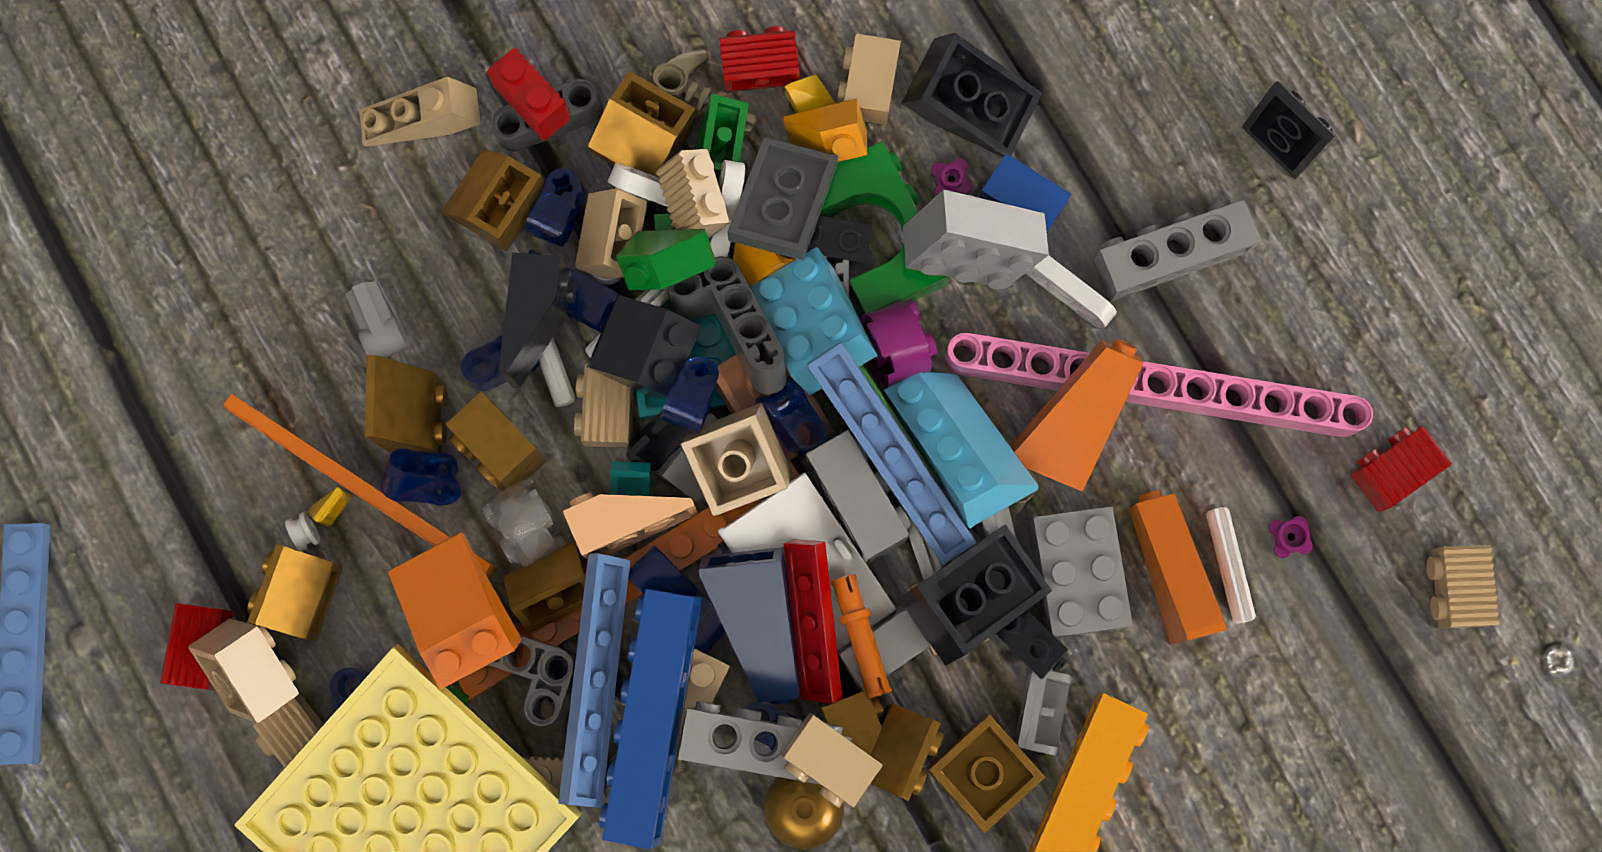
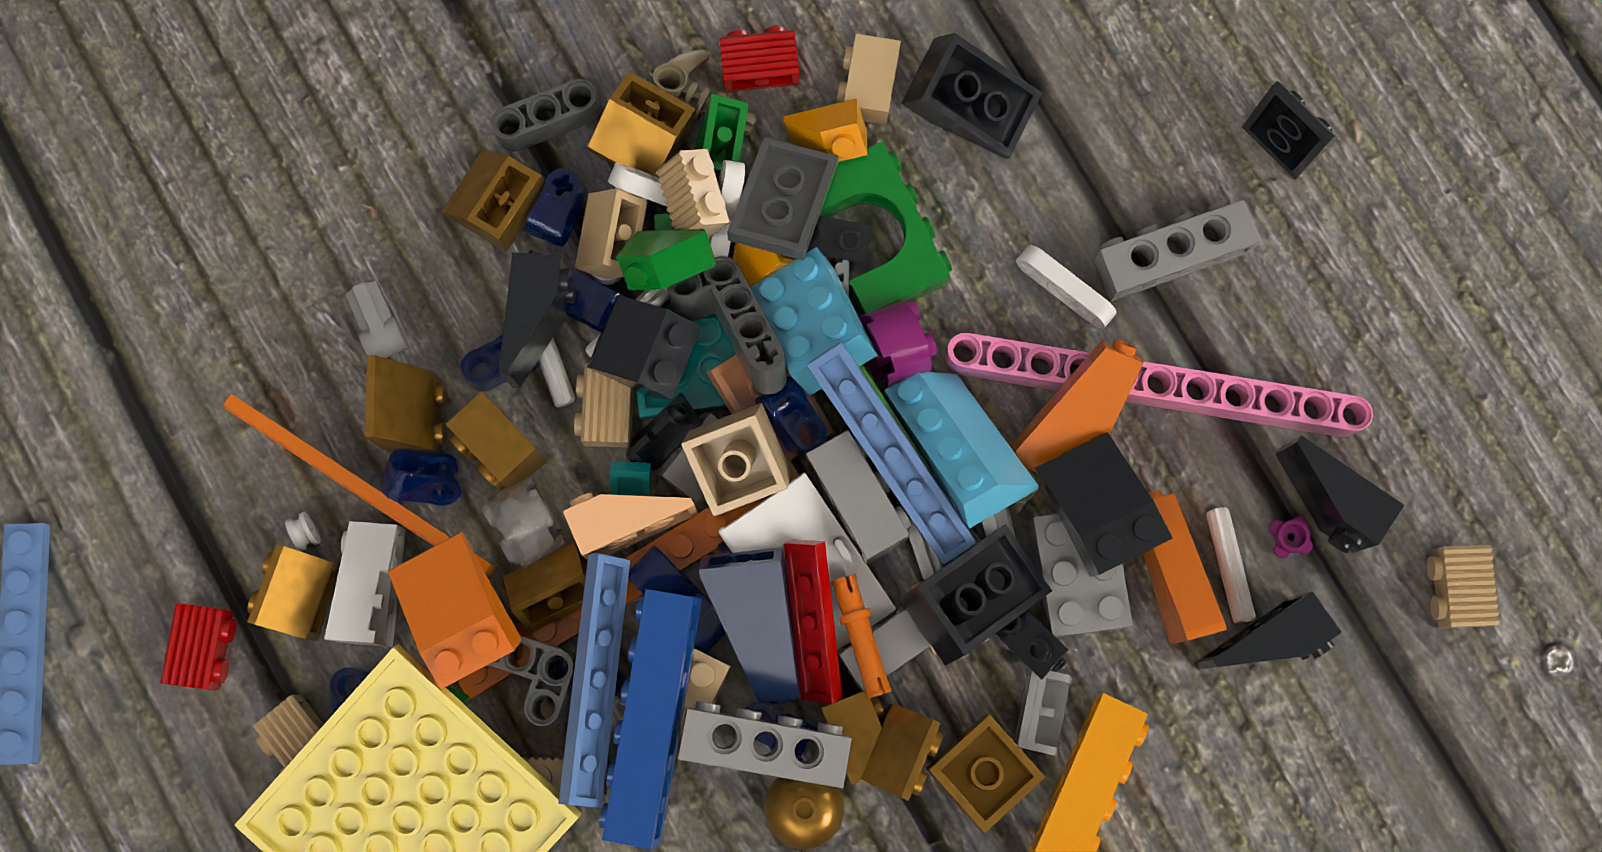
tan brick [188,619,299,723] -> none
yellow slope [307,487,352,527] -> none
tan slope [359,76,481,147] -> none
red brick [487,48,570,141] -> none
clear blue piece [661,357,719,433] -> none
tan brick [781,713,883,808] -> none
yellow slope [785,74,836,113] -> none
light grey brick [903,189,1049,290] -> none
magenta plate [931,158,972,195] -> none
blue brick [979,154,1071,233] -> none
red brick [1351,426,1452,513] -> none
none -> white wedge [324,521,406,647]
none -> black slope [1035,432,1173,577]
none -> black slope [1194,591,1342,670]
none -> black slope [1275,435,1405,553]

